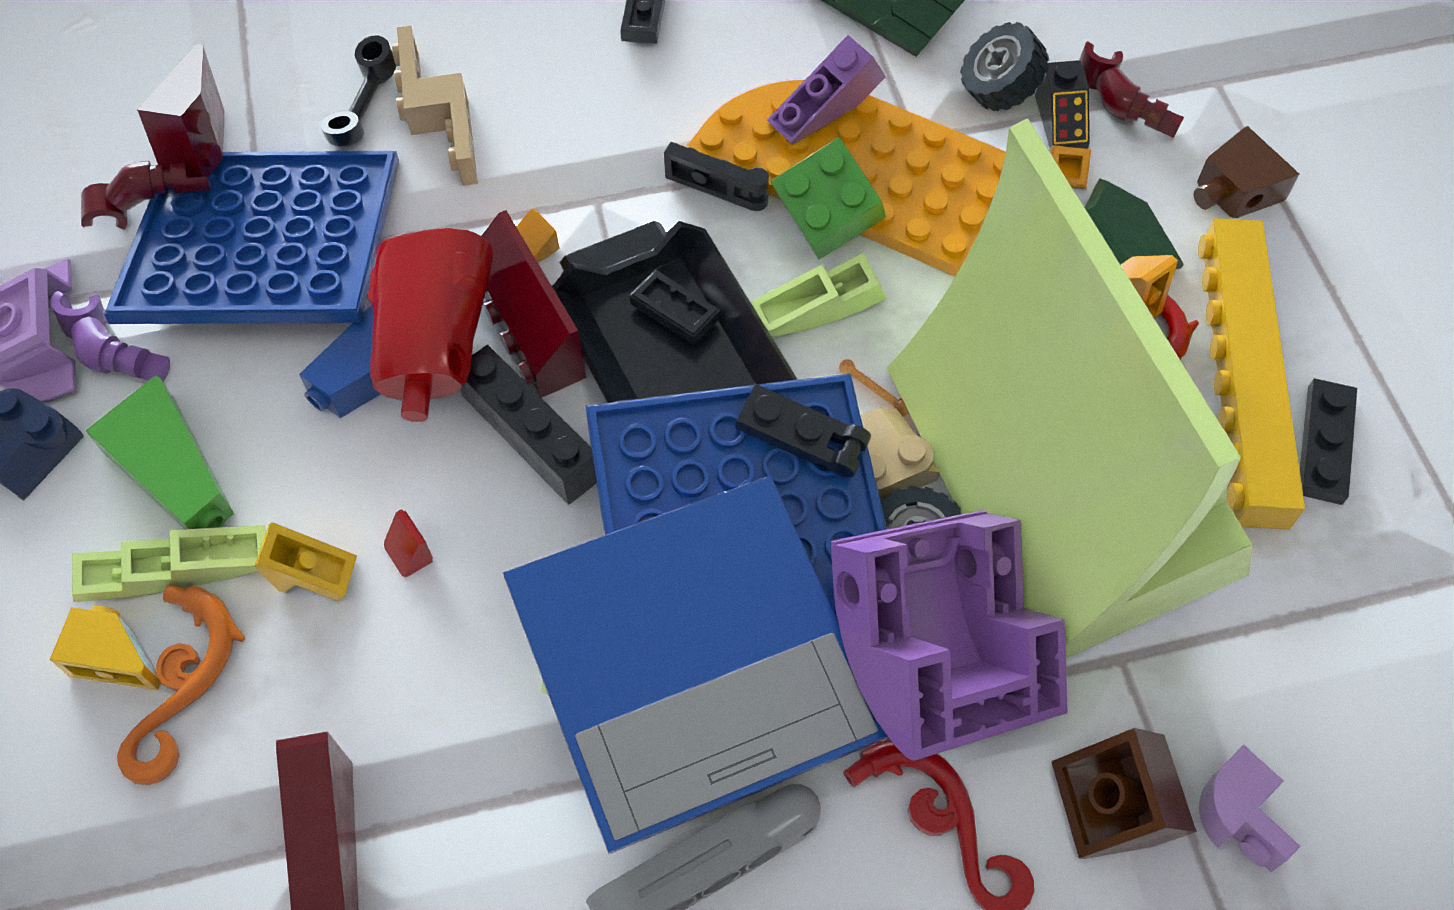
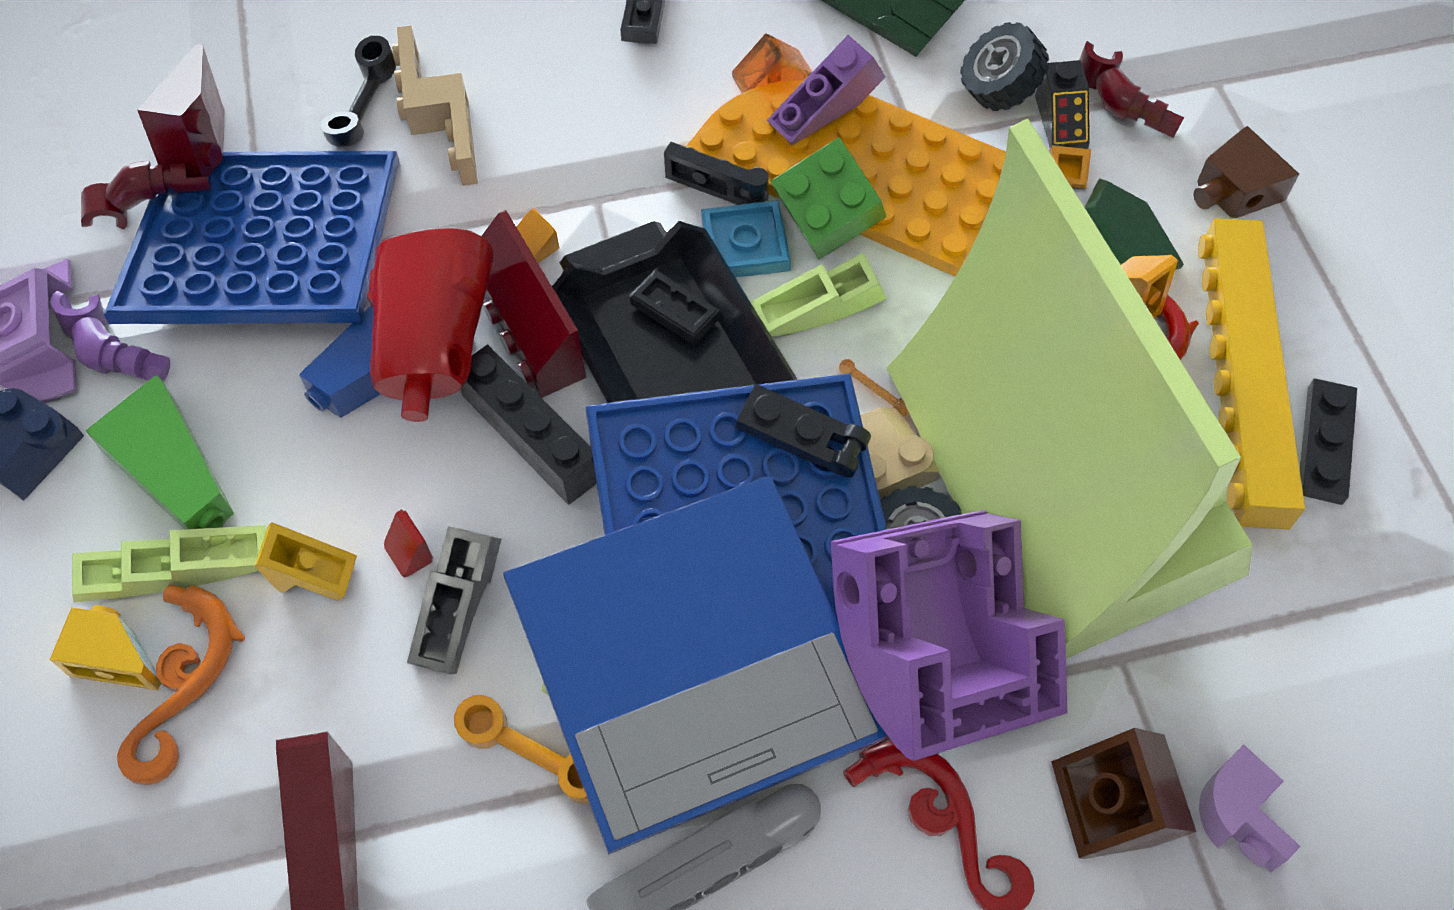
none -> black slope [407,526,502,674]
none -> light orange piece [454,695,589,804]
none -> dark azure tile [701,200,791,278]
none -> clear orange slope [732,33,812,93]

